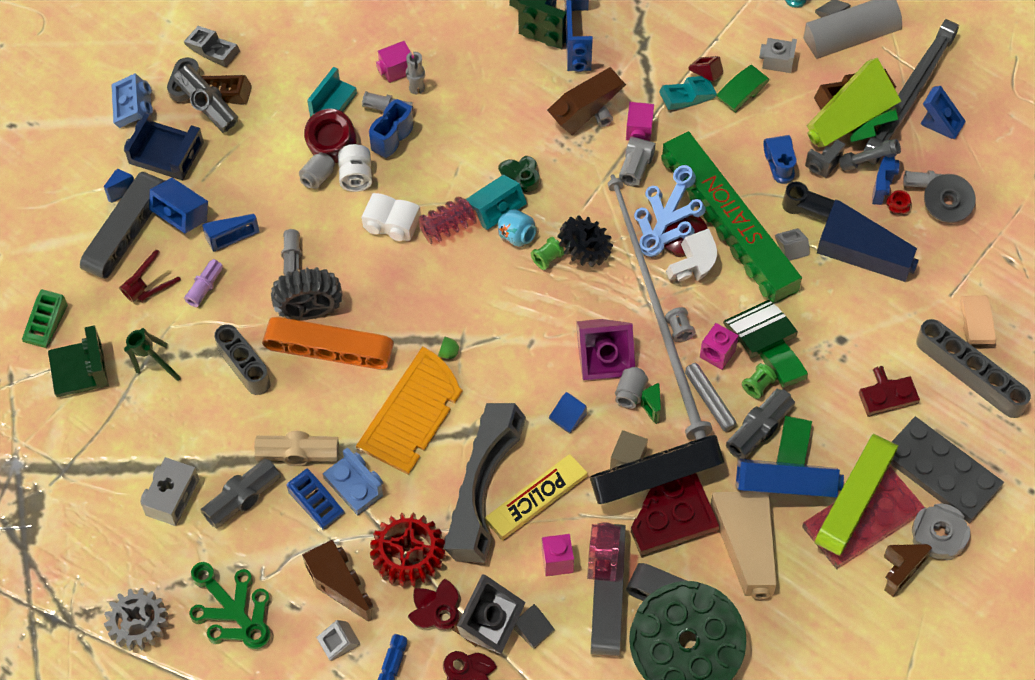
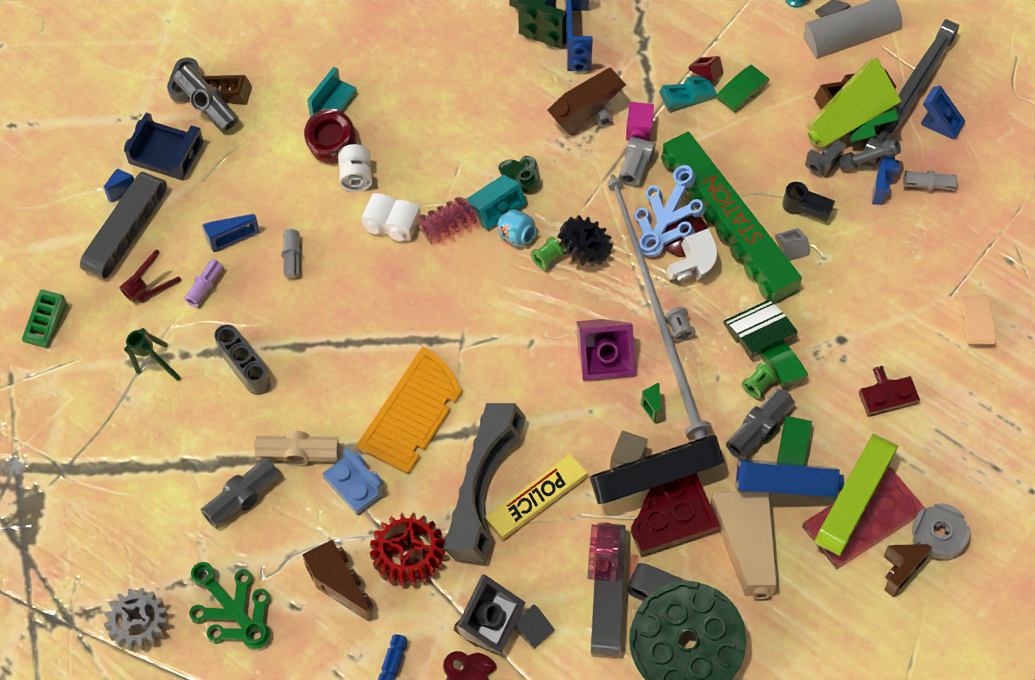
dark green bracket [48,325,109,397] -> none
medium blue bracket [111,73,153,128] -> none
light grey brick [140,457,199,526] -> none
blue brick [149,178,208,233] -> none
dark grey slope [184,26,240,67] -> none
orange beam [262,317,394,370] -> none
dark grey gear [271,267,342,321] -> none
blue slope [287,468,344,530] -> none
light grey brick [299,153,335,189] -> none
light grey slope [316,620,360,661] -> none
light grey pin [362,91,413,114] -> none
blue brick [369,99,413,158] -> none
dark pink brick [376,41,414,83] -> none
light grey pin [406,52,425,95] -> none
dark red plate [408,579,459,630] -> none
bright green hinge [438,337,459,359] -> none
dark pink brick [542,534,574,577] -> none
blue slope [549,392,587,434] -> none
light grey brick [615,367,649,409] -> none
light grey axle [685,363,736,432] -> none
dark pink brick [699,323,739,370] -> none
light grey brick [759,38,797,73] -> none
blue piece [763,135,797,184] -> none
dark blue slope [817,199,919,282] -> none
red plate [886,190,912,214] -> none
dark grey plate [890,416,1004,524] -> none
dark grey beam [916,319,1031,418] -> none
dark grey dish [924,174,976,223] -> none

